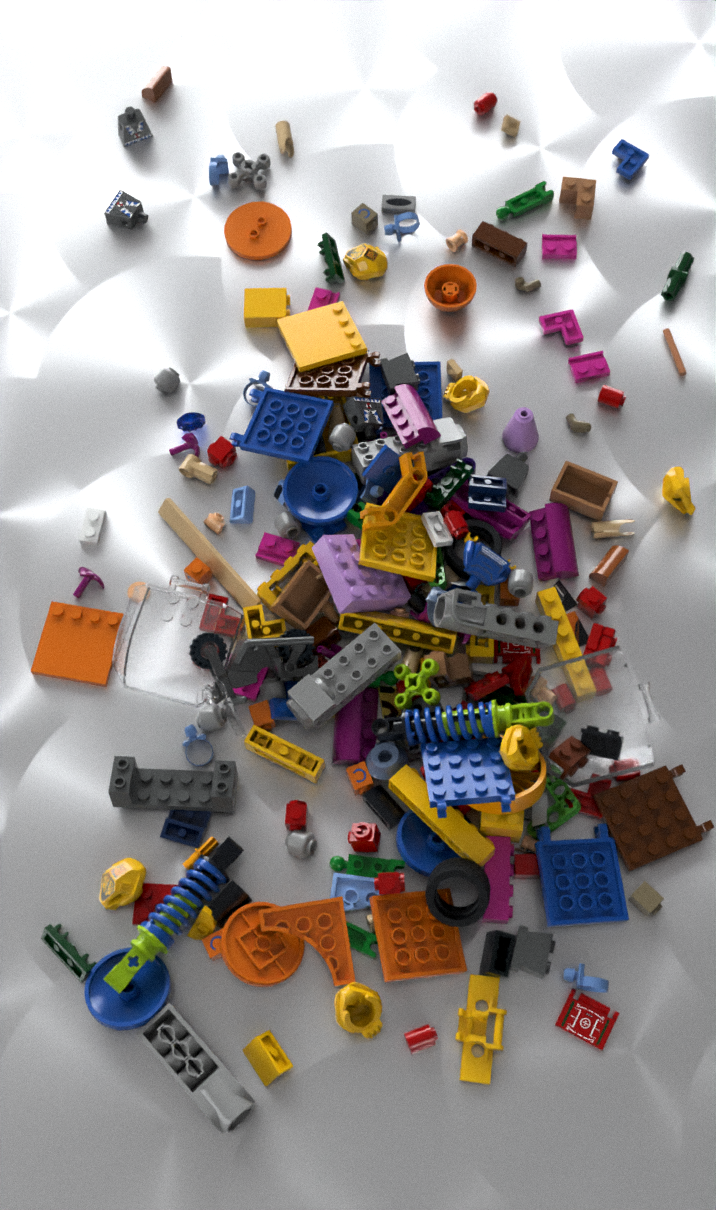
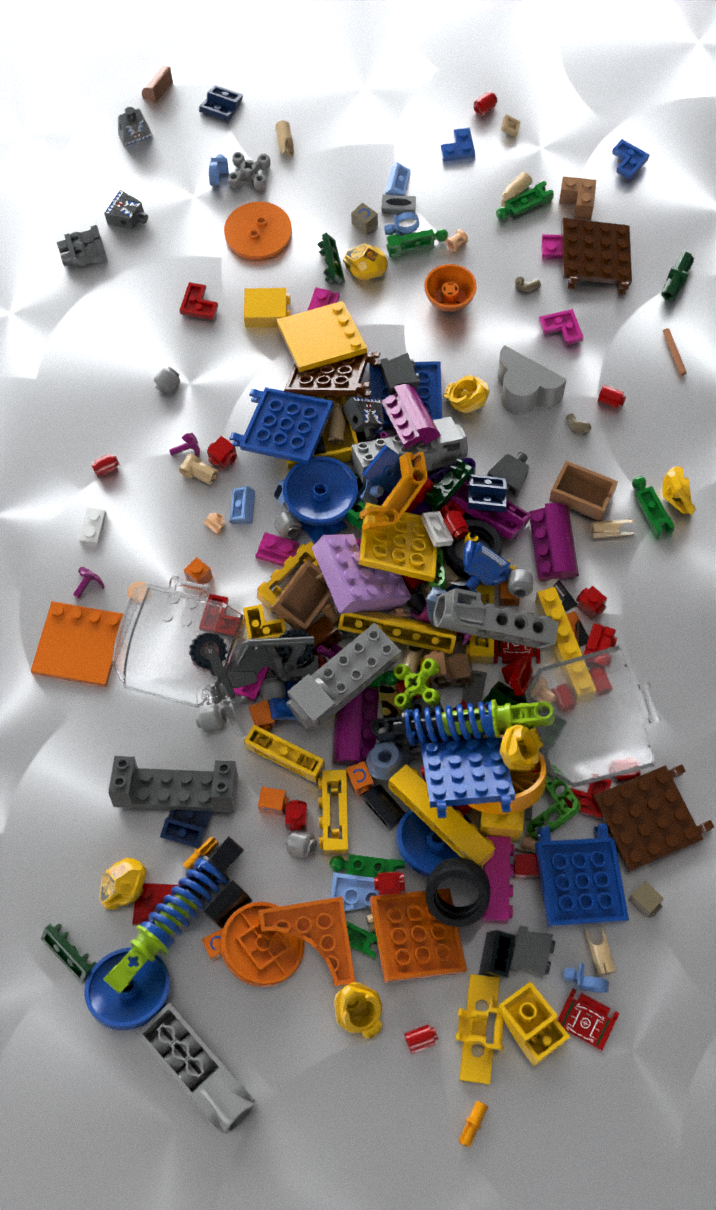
tan tile [158,498,262,608] -> none
clear blue gear [177,412,206,432] -> none
medium blue piece [182,724,213,766] -> none
yellow plate [187,905,217,940] -> none
medium blue piece [243,370,274,407] -> none
yellow panel [243,1030,294,1086] -> none
light grey head [329,423,356,452] -> none
red brick [348,822,381,852] -> none
tan tile [446,359,463,382] -> none
red plate [463,671,510,701] -> none
reddish brown brick [471,221,527,268] -> none
lavender cone [502,407,539,453] -> none
white sticker [532,791,548,826] -> none
copper bracket [548,736,591,780] -> none
dark pink plate [568,351,610,383] -> none
black bracket [581,725,624,761] -> none
dark orange brick [589,545,629,587] -> none
none -> dark grey hips [57,225,108,269]
none -> red brick [91,453,120,477]
none -> red plate [179,282,218,321]
none -> dark blue slope [199,85,243,122]
none -> orange brick [257,787,289,815]
none -> yellow brick [318,770,349,855]
none -> light blue slope [385,162,411,196]
none -> green plate [386,228,448,257]
none -> blue plate [440,127,476,162]
none -> light orange axle [459,1101,489,1147]
none -> light grey brick [497,345,567,415]
none -> yellow slope [497,981,570,1067]
none -> tan piece [501,172,532,206]
none -> reddish brown plate [561,218,632,295]
none -> tan piece [586,925,616,976]
none -> green plate [632,476,675,539]

